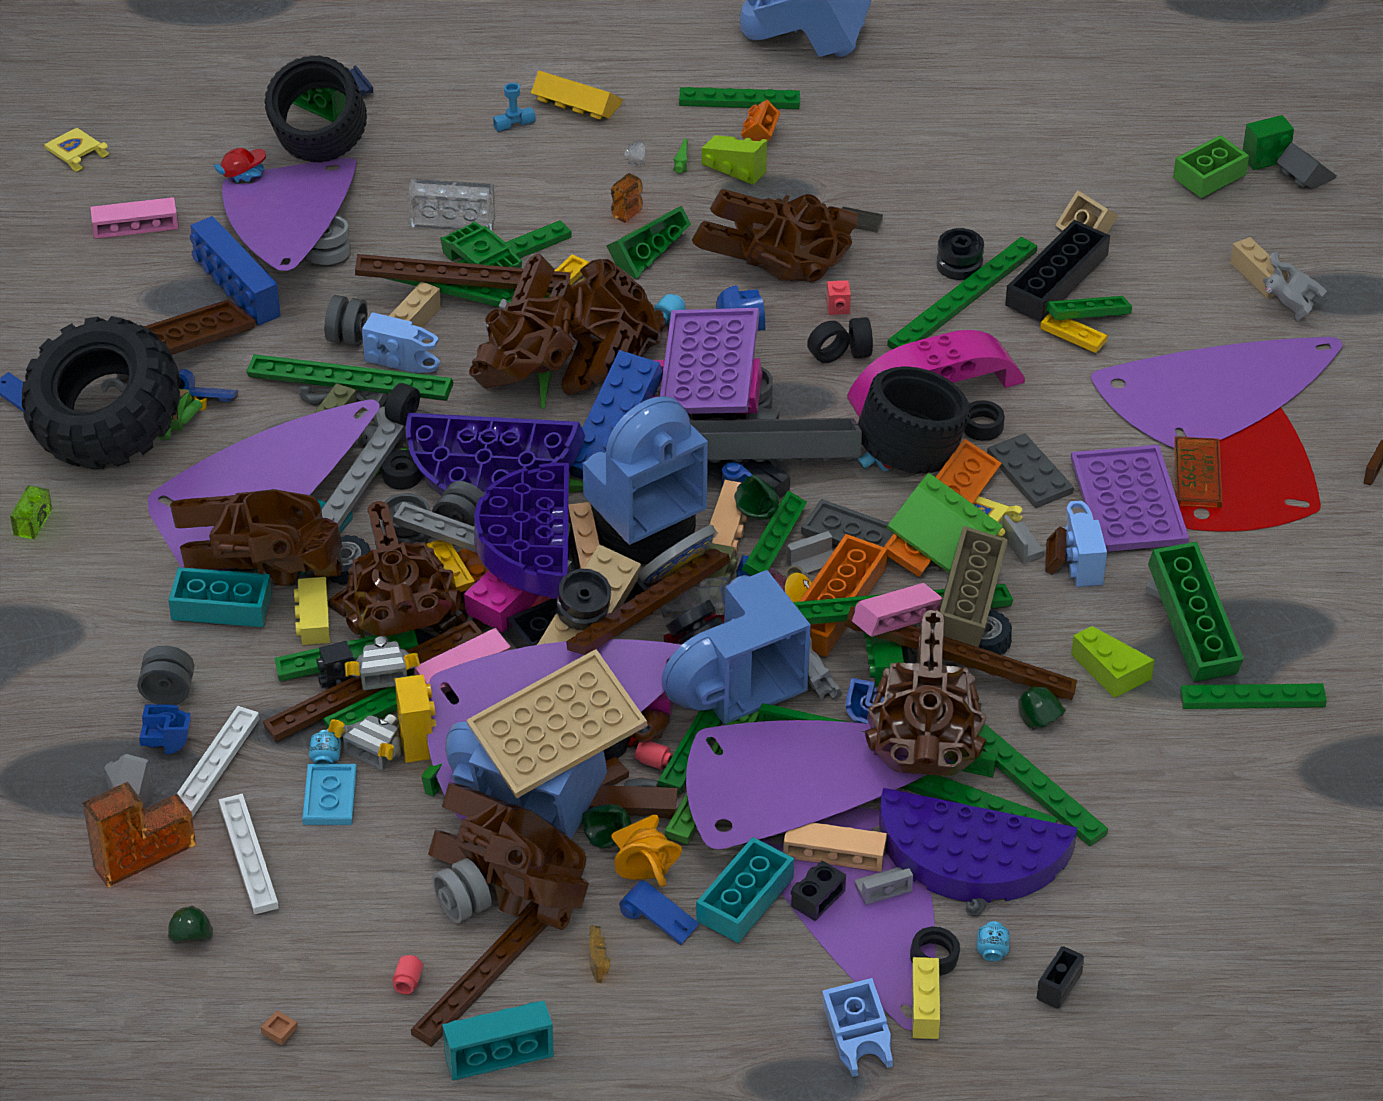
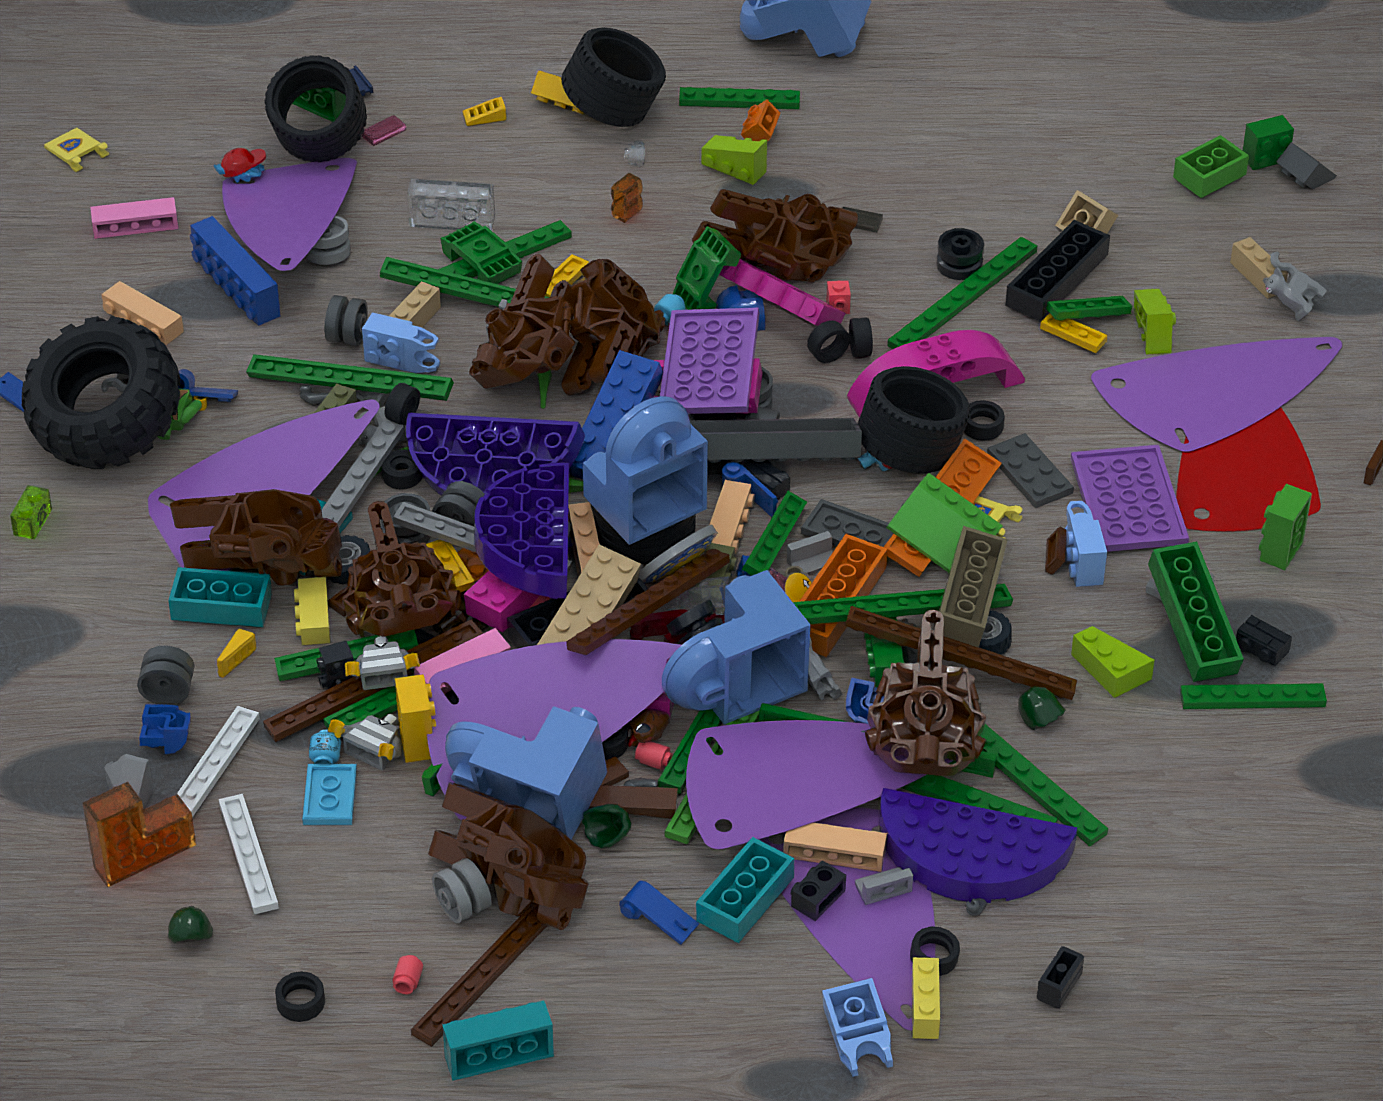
reddish brown plate [144,299,256,355] -> none
nougat plate [261,1010,298,1045] -> none
reddish brown plate [355,254,571,293] -> none
tan plate [466,649,648,799] -> none
dark azure bar [493,83,536,132] -> none
black wheel [556,568,611,630] -> none
clear yellow slope [589,925,610,983] -> none
green wedge [606,206,691,279] -> none
light orange helmet [611,814,682,887] -> none
bright green piece [673,138,688,173] -> none
dark green hair [734,475,779,520] -> none
bright pink brick [852,583,943,637] -> none
medium azure head [976,921,1010,961] -> none
light grey panel [1002,515,1044,564] -> none
clear orange tile [1174,436,1222,507] -> none
none -> light nougat brick [102,281,184,345]
none -> yellow slope [217,629,256,678]
none -> black tyre [275,971,325,1022]
none -> clear pink tile [362,115,406,146]
none -> yellow slope [462,97,506,126]
none -> black tyre [561,27,666,127]
none -> dark red plate [630,609,688,640]
none -> green plate [673,226,741,310]
none -> dark pink fence [719,259,846,326]
none -> lime wedge [1133,289,1176,355]
none -> black brick [1236,615,1292,666]
none -> bright green brick [1259,484,1312,570]

